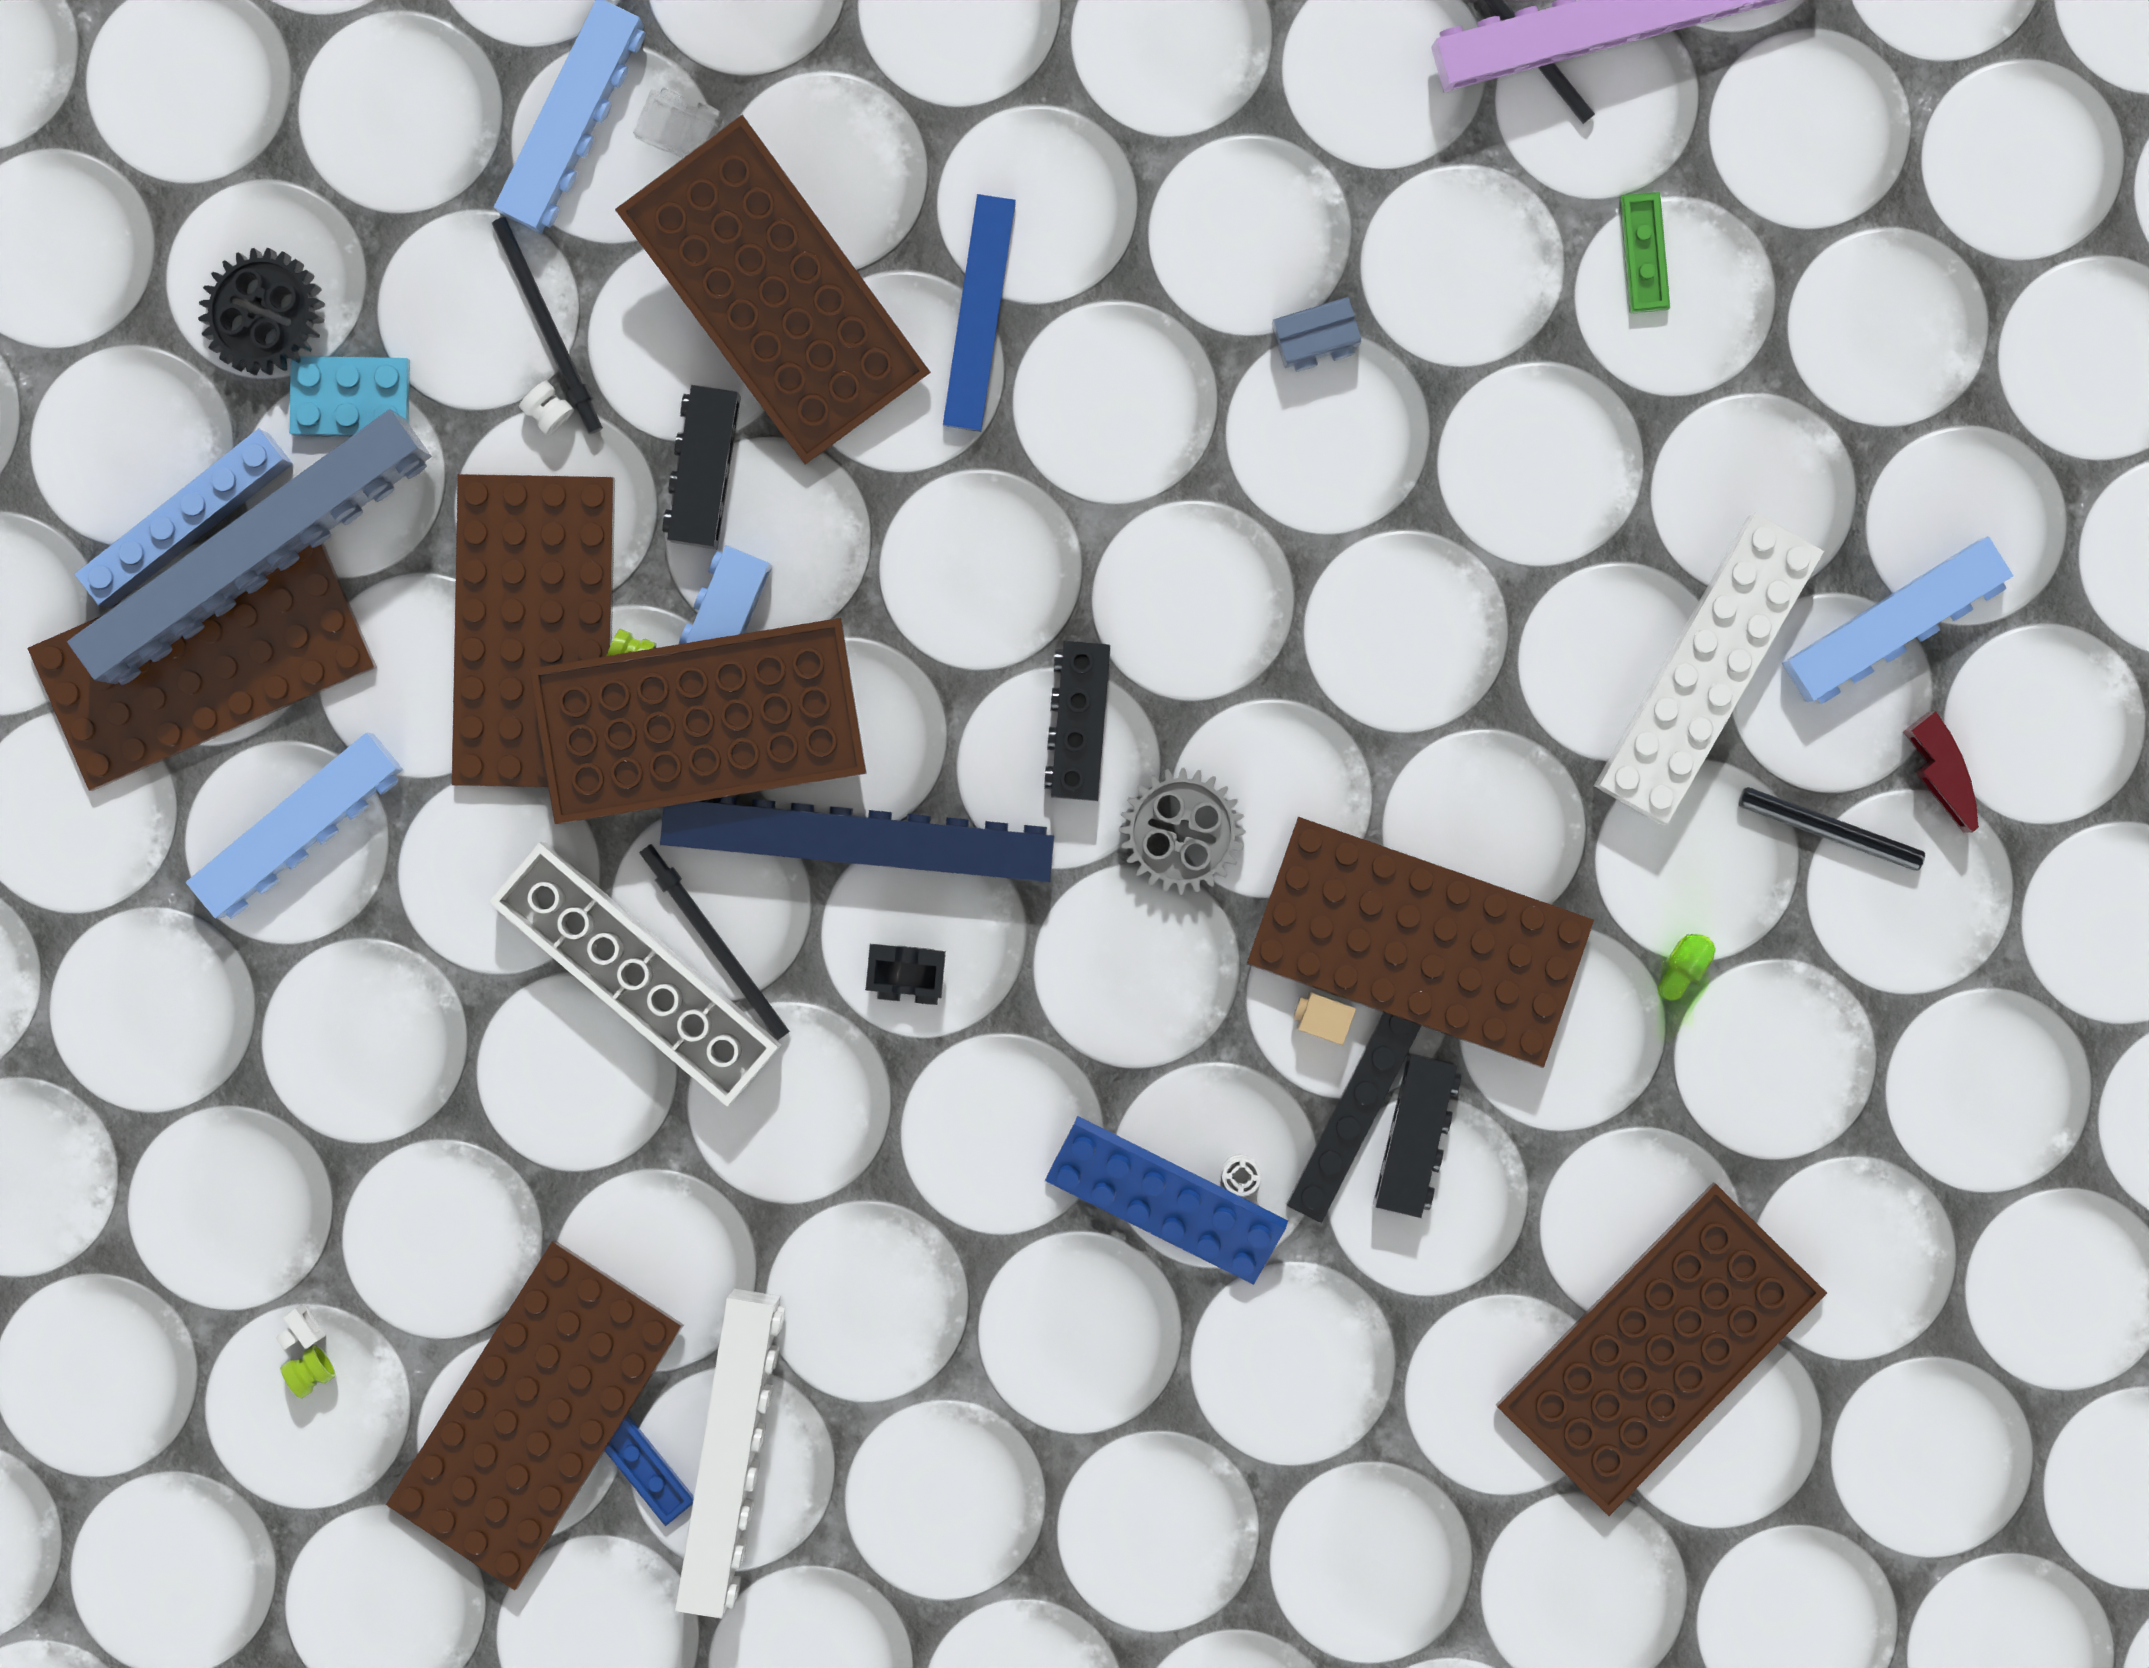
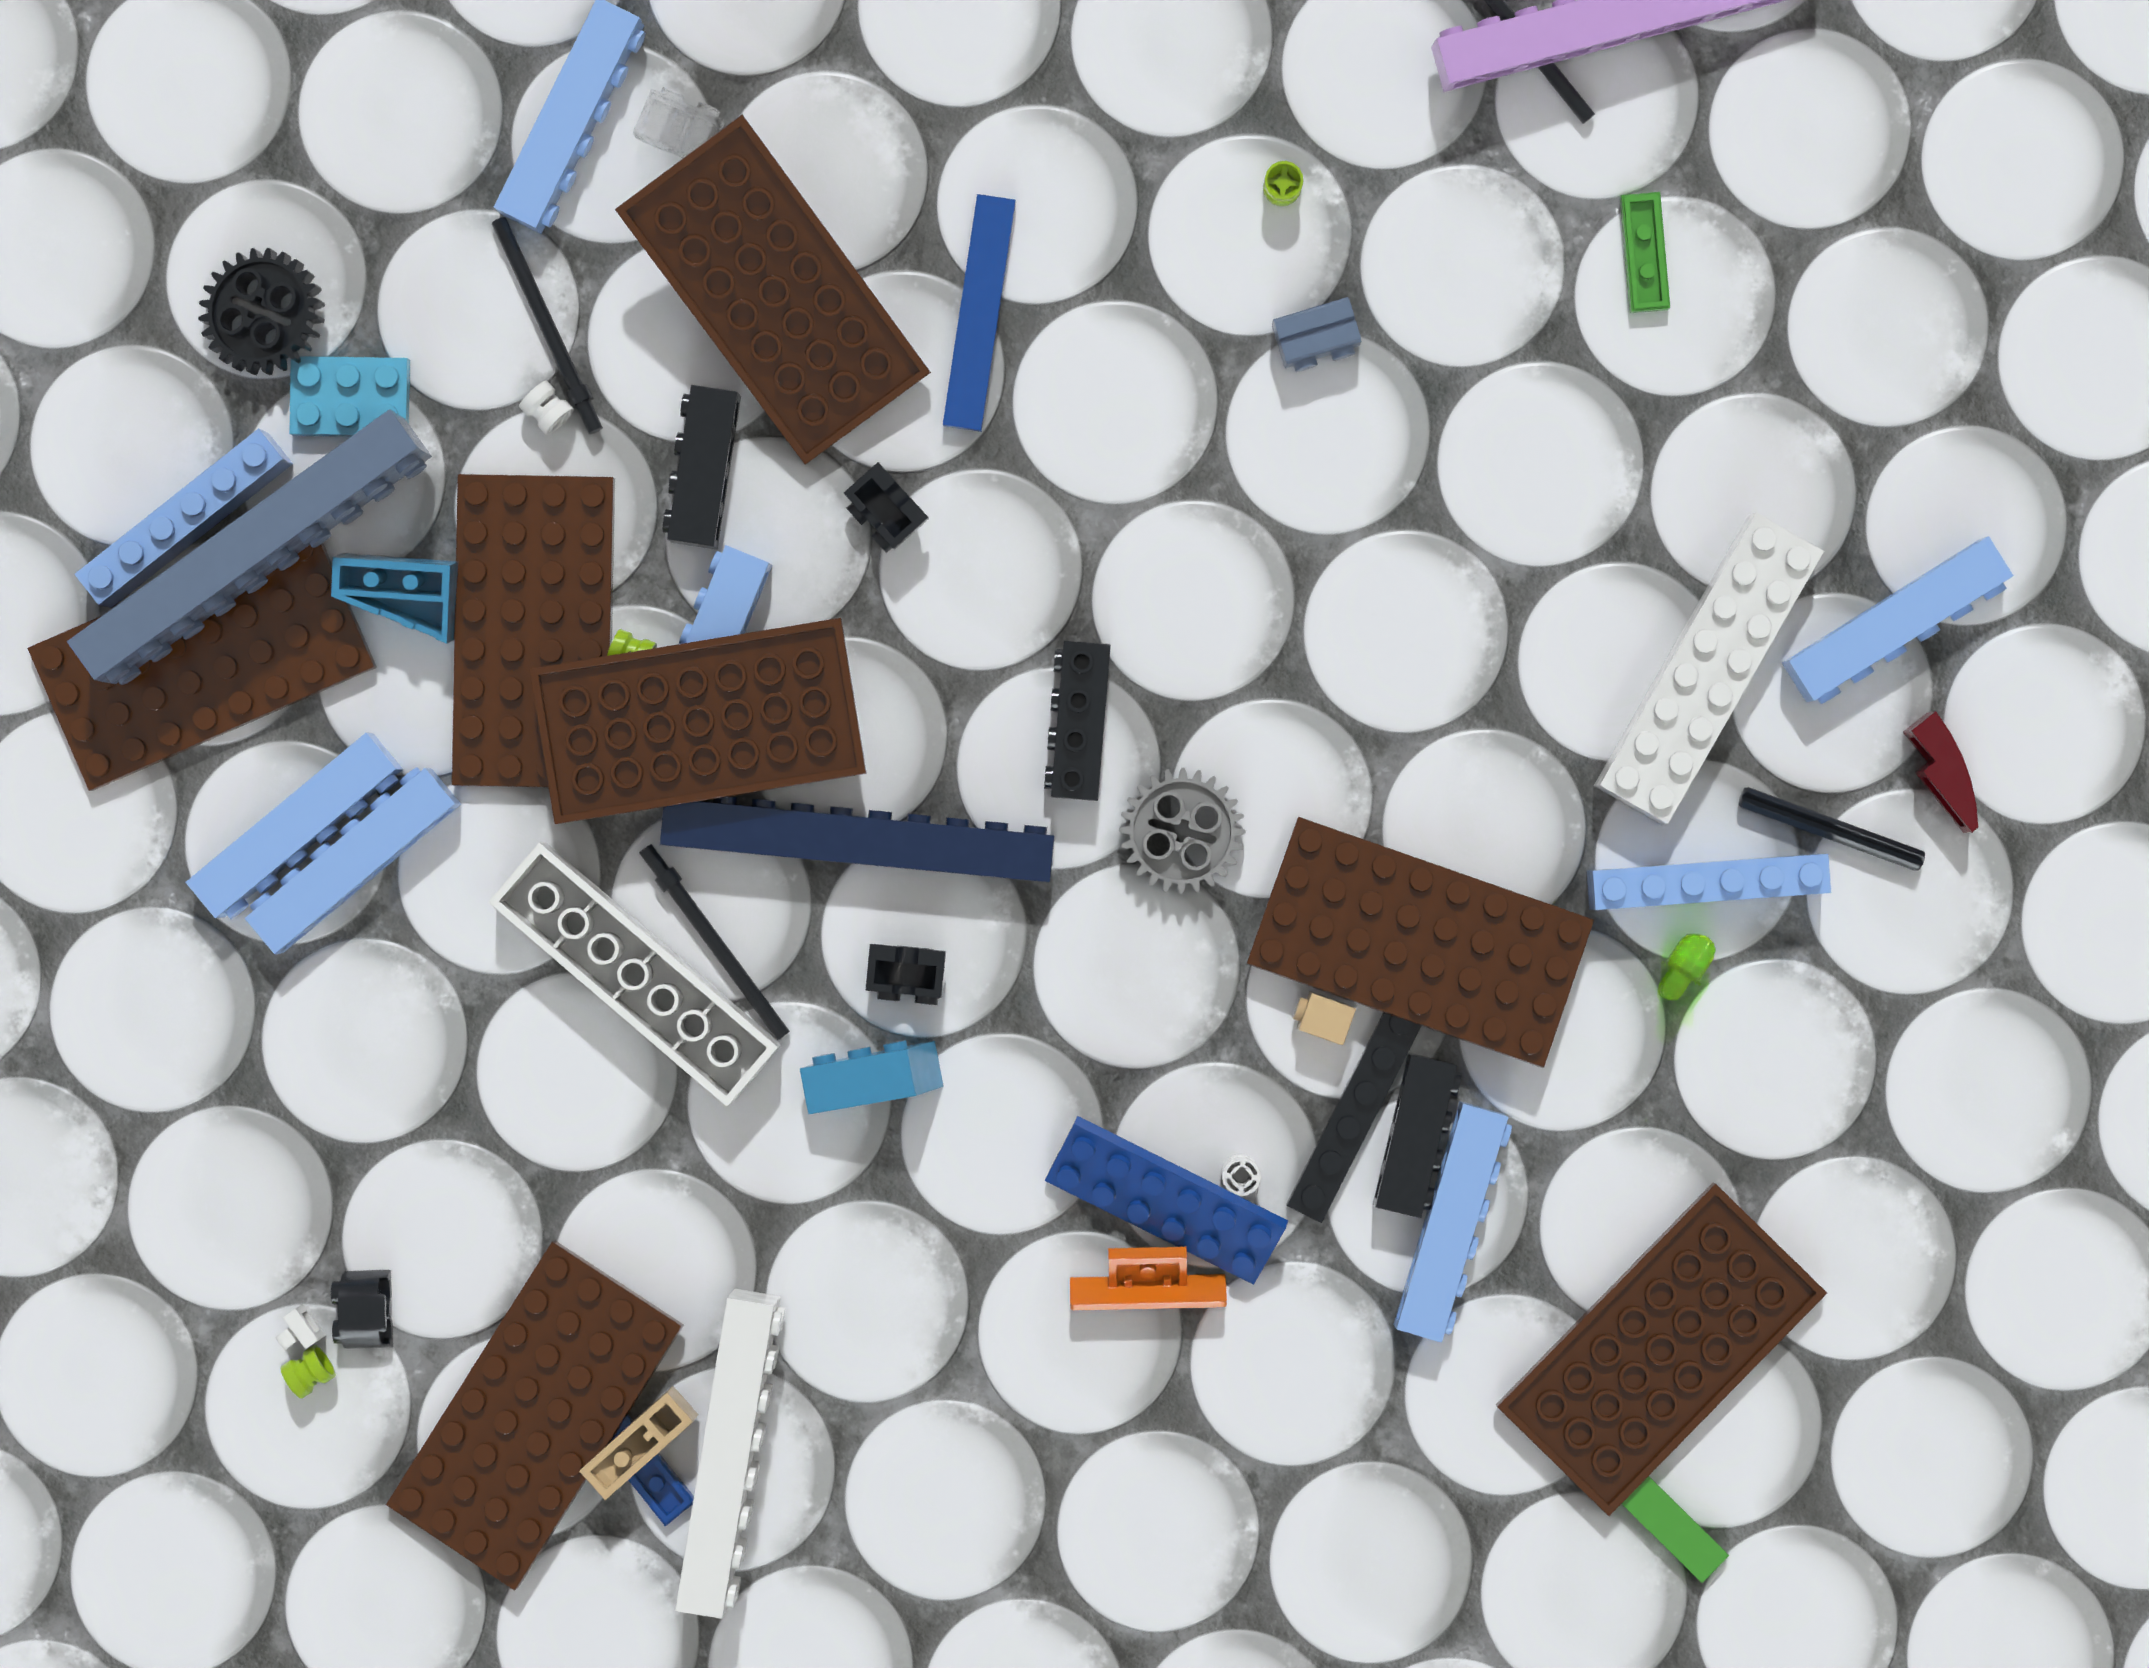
none -> light blue brick [245,767,461,954]
none -> dark azure wedge [331,553,458,644]
none -> black cylinder [331,1270,393,1349]
none -> tan slope [579,1386,699,1500]
none -> dark azure wedge [800,1040,944,1115]
none -> black cylinder [844,462,929,553]
none -> orange bracket [1070,1247,1227,1310]
none -> lime wheel [1263,161,1304,207]
none -> light blue brick [1393,1101,1512,1343]
none -> light blue brick [1587,854,1831,910]
none -> bright green tile [1622,1476,1729,1583]

